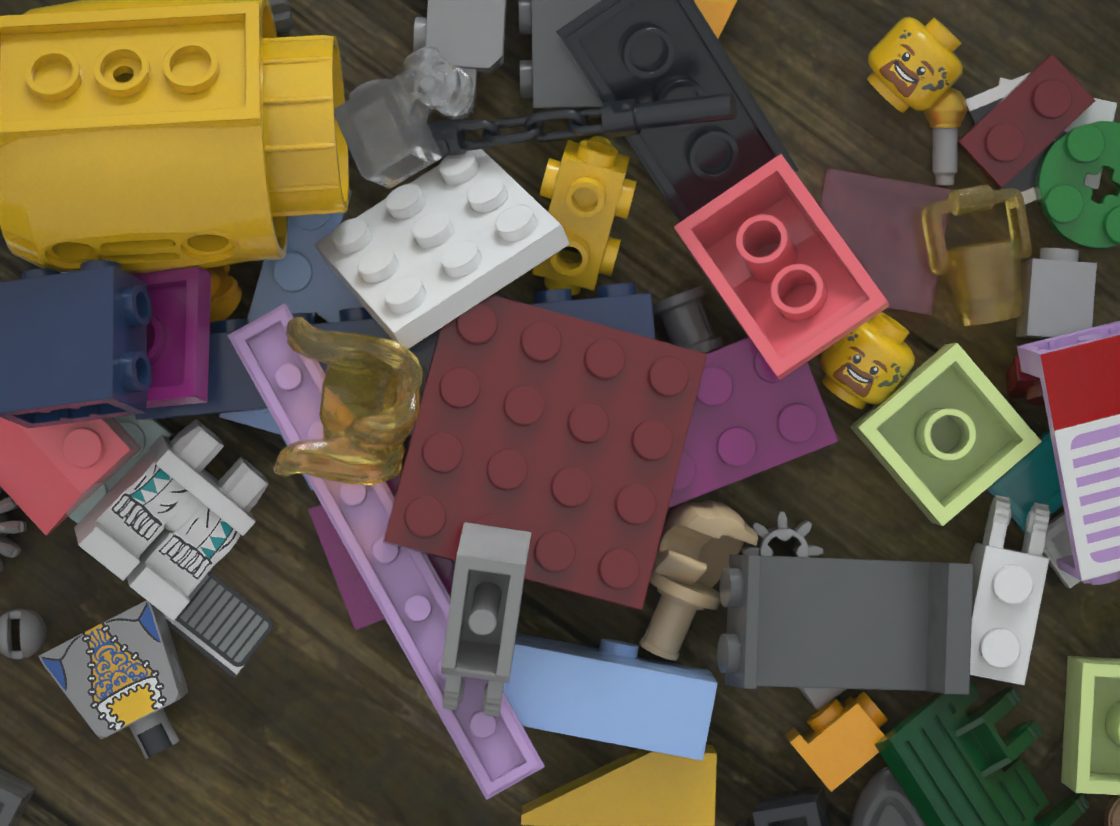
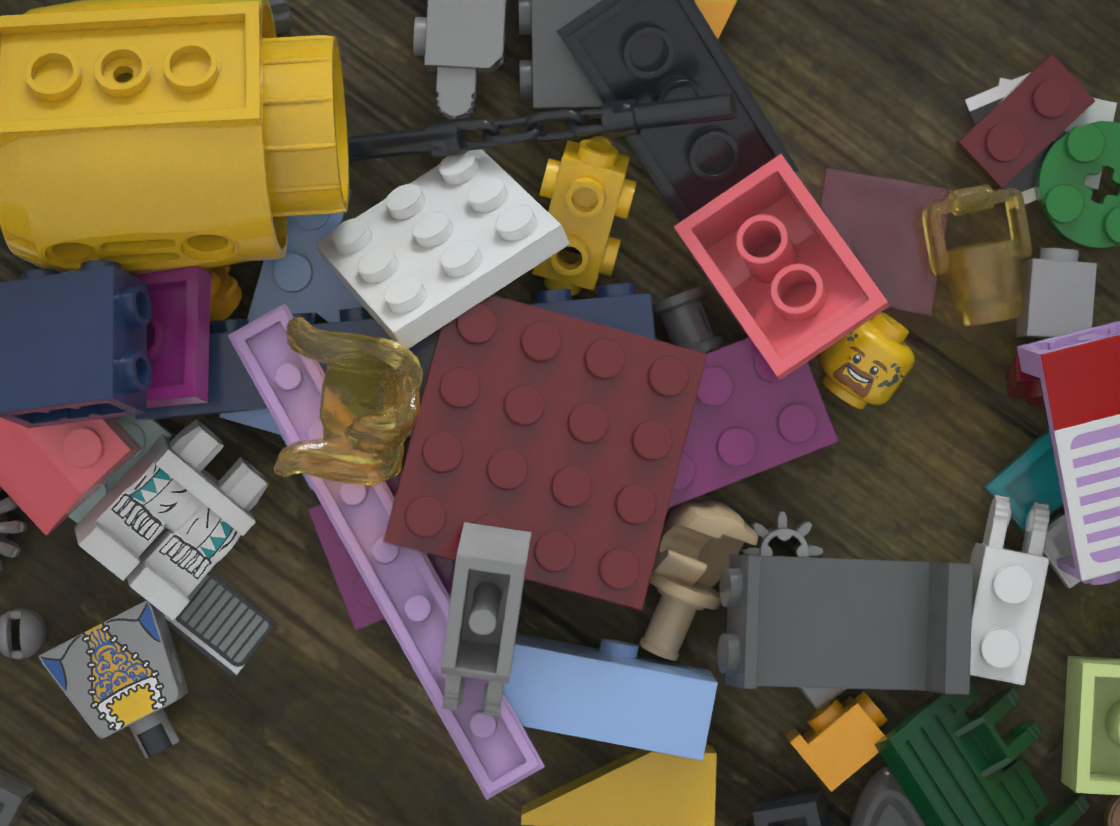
clear brick [334,46,475,189] -> none
yellowish green brick [850,343,1042,526] -> none
yellow head [867,17,963,113] -> none
piece [923,88,967,185] -> none

